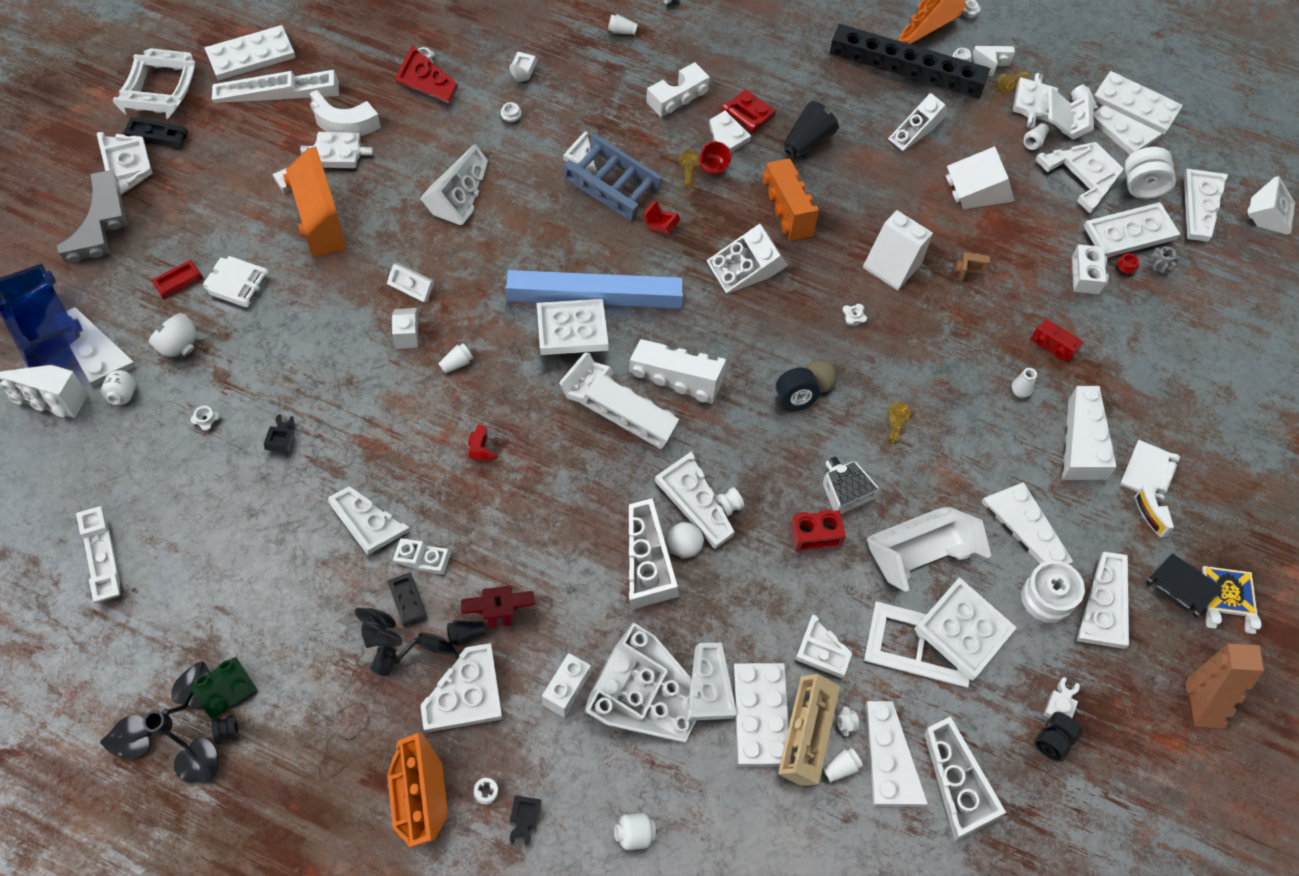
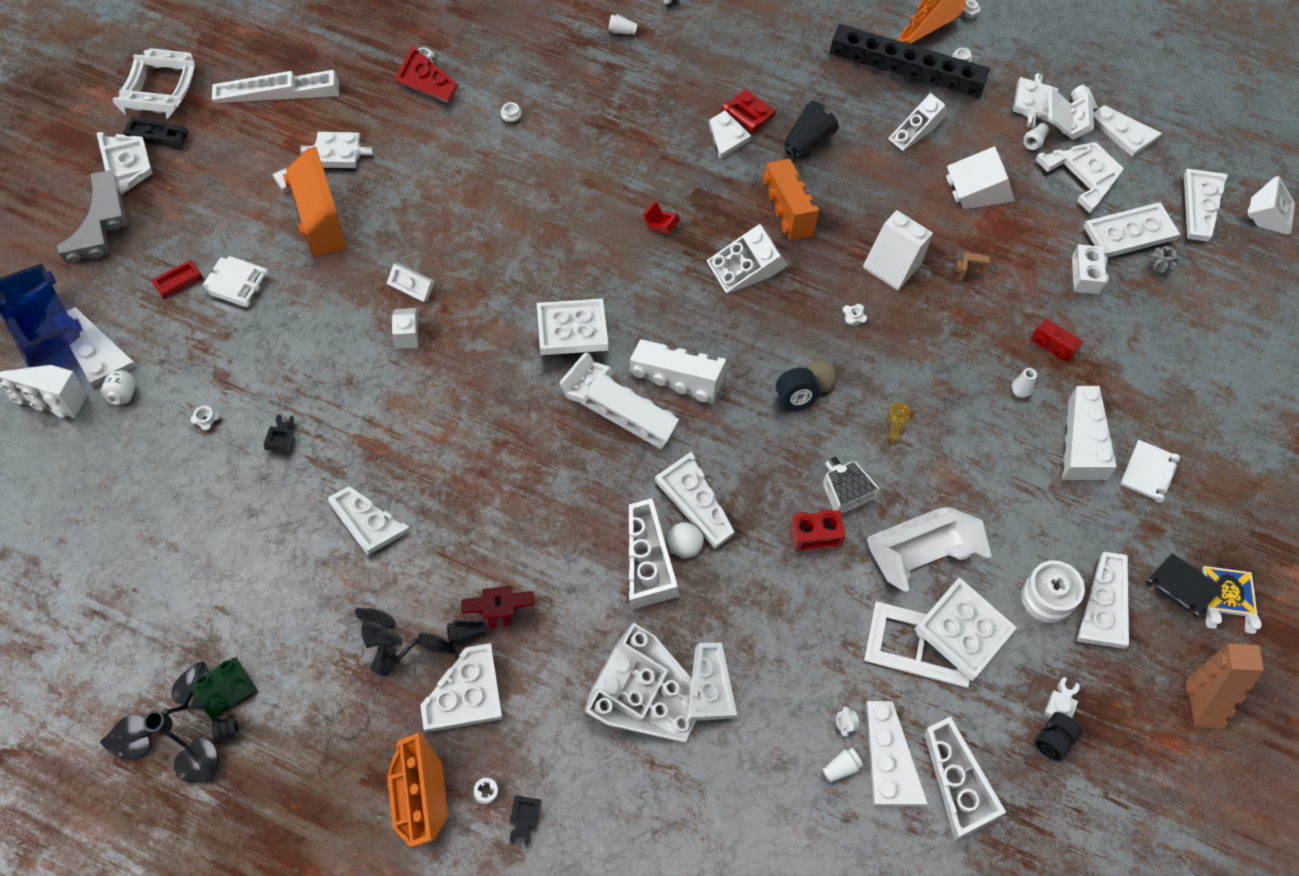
white slope [76,506,120,603] -> none
white cylinder [149,313,197,357] -> none
white plate [205,25,296,81] -> none
white arch [310,90,381,136] -> none
black plate [387,572,428,627] -> none
white slope [393,538,451,575] -> none
white wedge [420,144,488,225] -> none
white cone [438,344,473,374] -> none
red plate [468,424,498,461] -> none
light blue tile [505,270,683,308] -> none
white plate [509,52,537,82] -> none
white brick [542,653,591,718] -> none
white tile [563,131,597,175] -> none
sand blue fence [563,133,662,221] -> none
white head [614,813,656,850] -> none
white arch [646,62,710,117] -> none
clear yellow plate [678,150,699,189] -> none
red hair [698,141,732,176] -> none
white wheel [715,487,744,517] -> none
white plate [733,663,791,767] -> none
tan brick [778,674,840,786] -> none
white wing [795,614,852,679] -> none
white slope [971,46,1015,77] -> none
white wing [981,482,1073,565] -> none
clear yellow plate [996,70,1028,93] -> none
white plate [1094,71,1183,135] -> none
red plate [1117,253,1139,274] -> none
white wheel [1125,147,1176,199] -> none
slope [1135,485,1174,538] -> none

